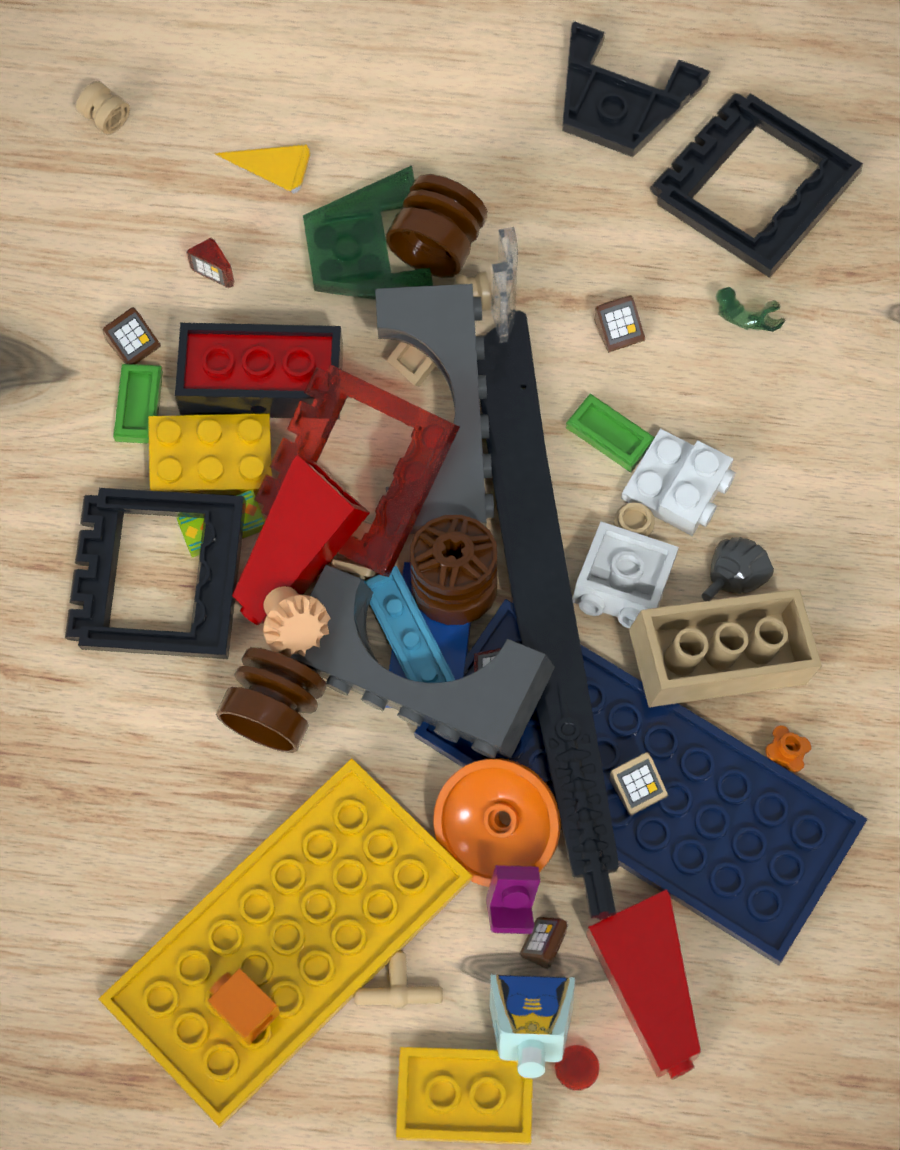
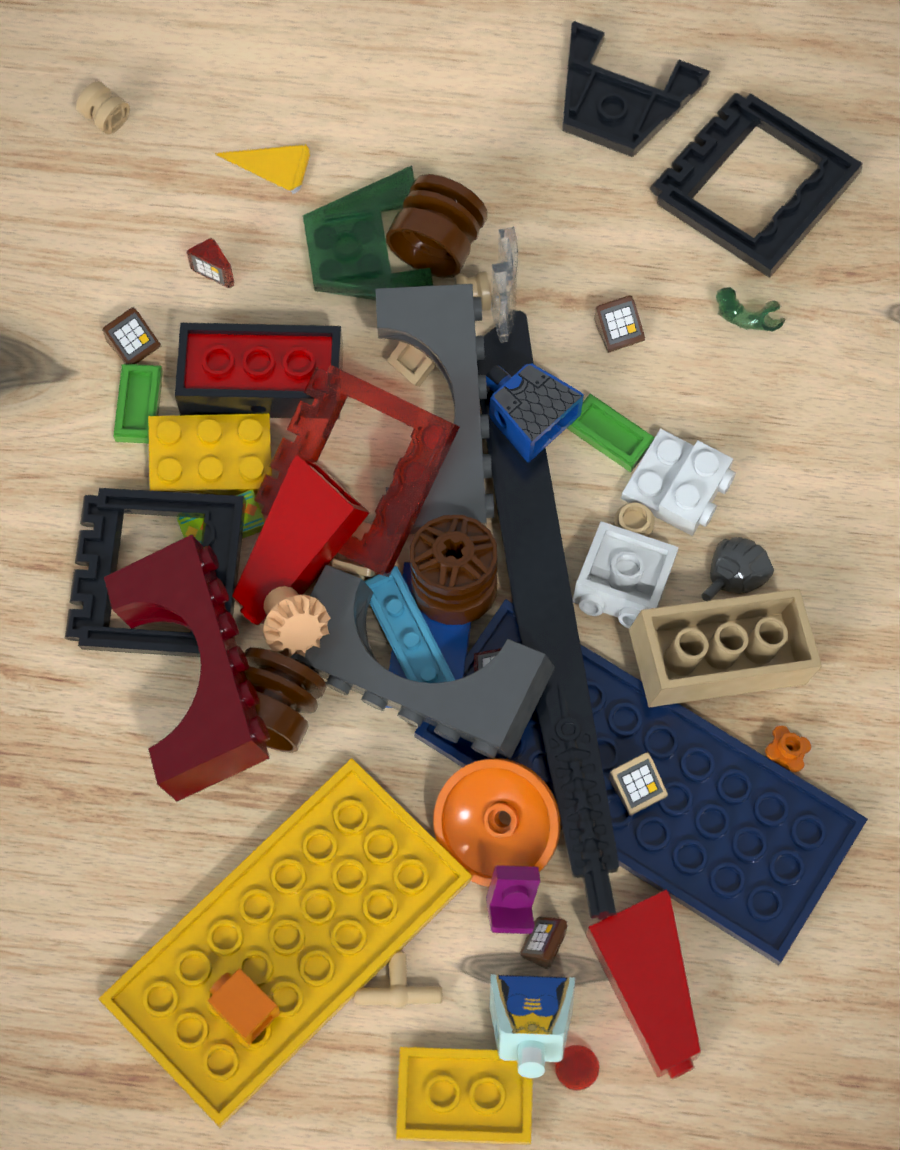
none -> dark red arch [104,534,270,802]
none -> torso [486,364,584,463]

